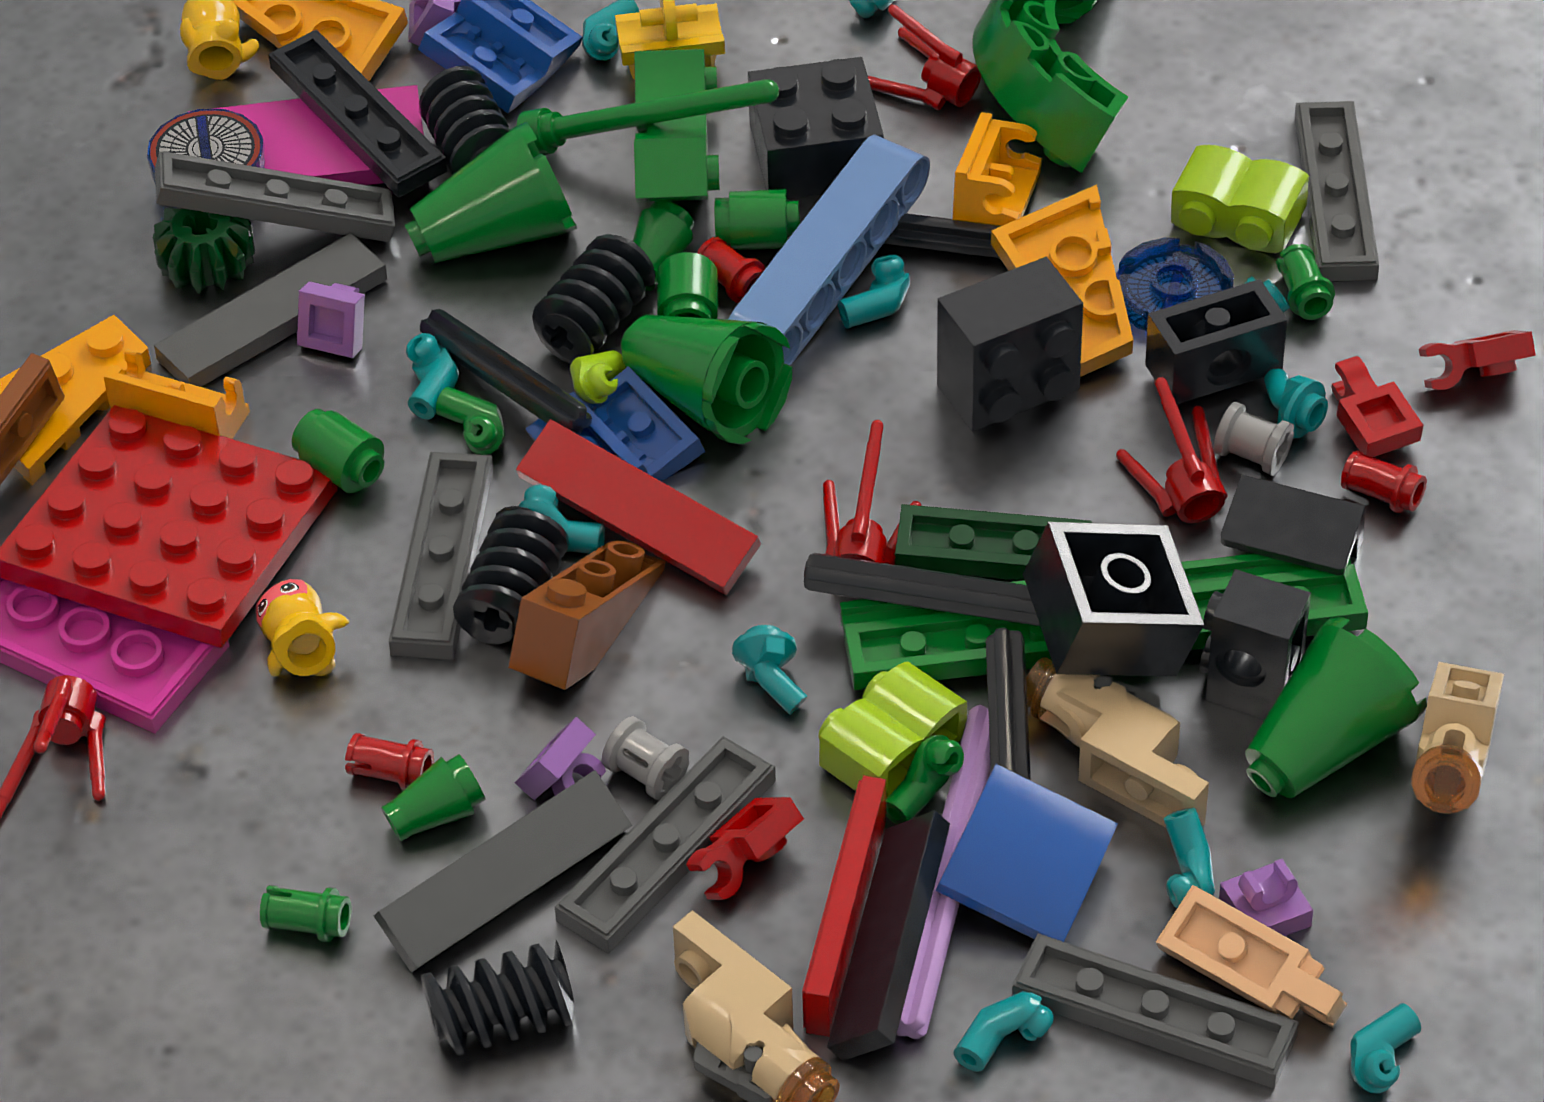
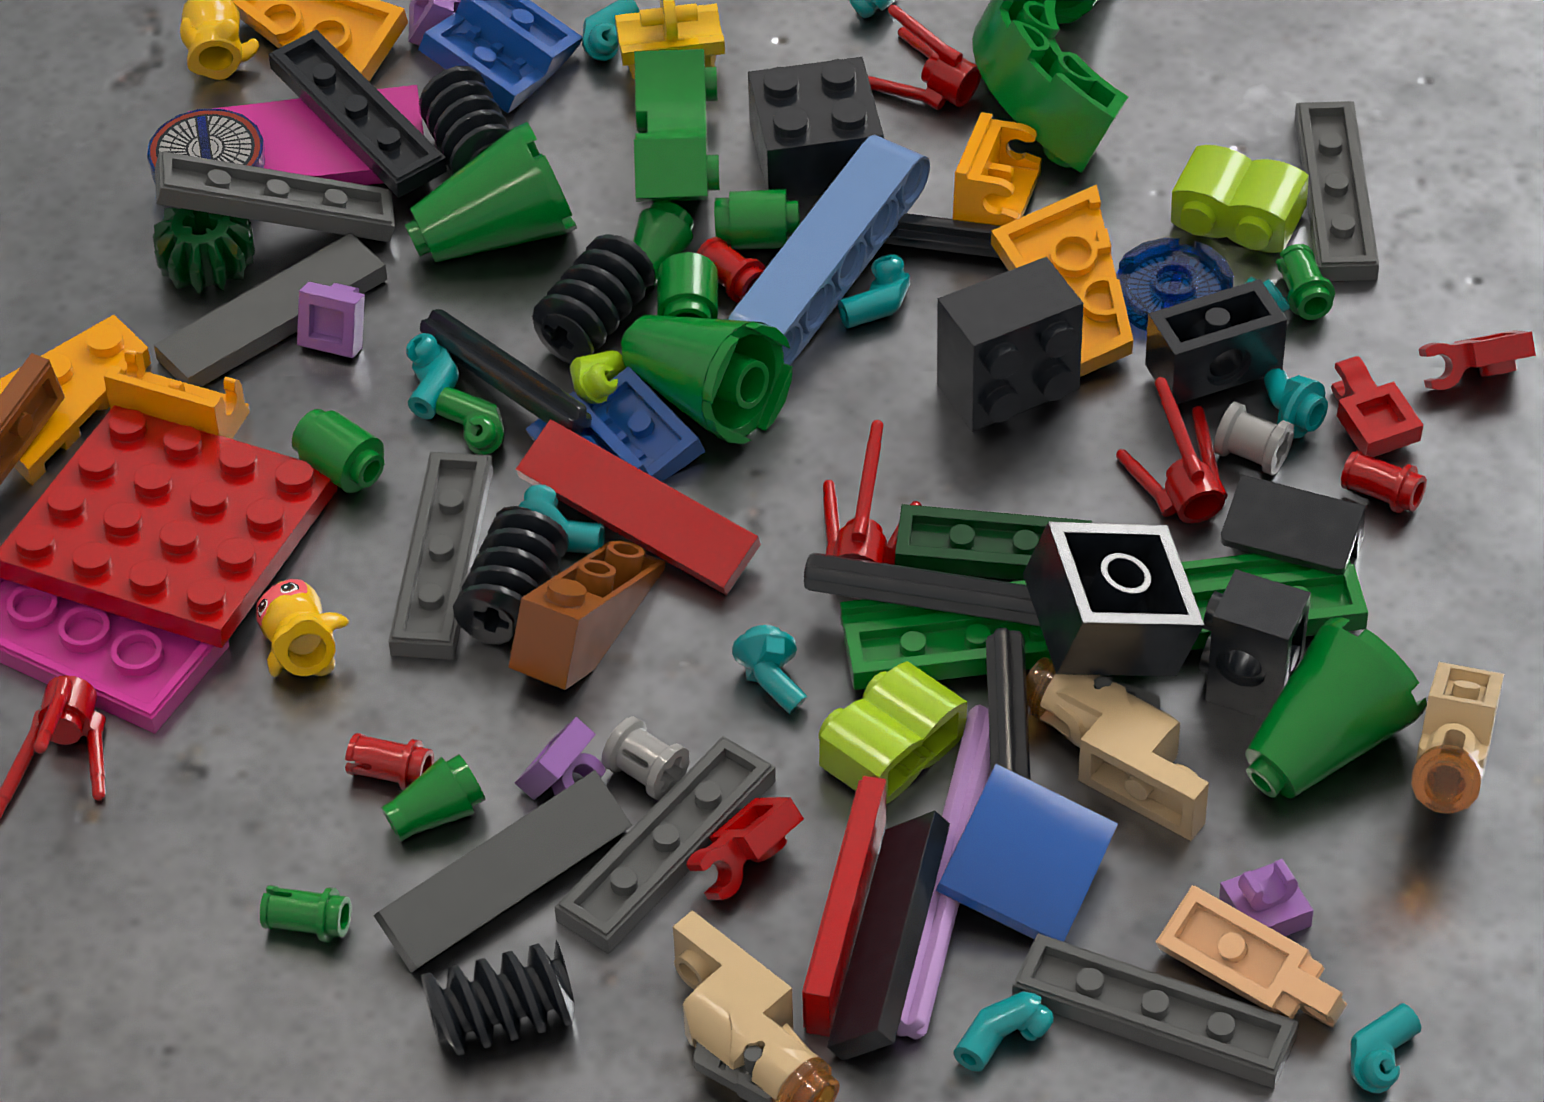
green piece [517,79,779,155] -> none
green arm [886,734,964,825] -> none
teal arm [1164,808,1215,908] -> none

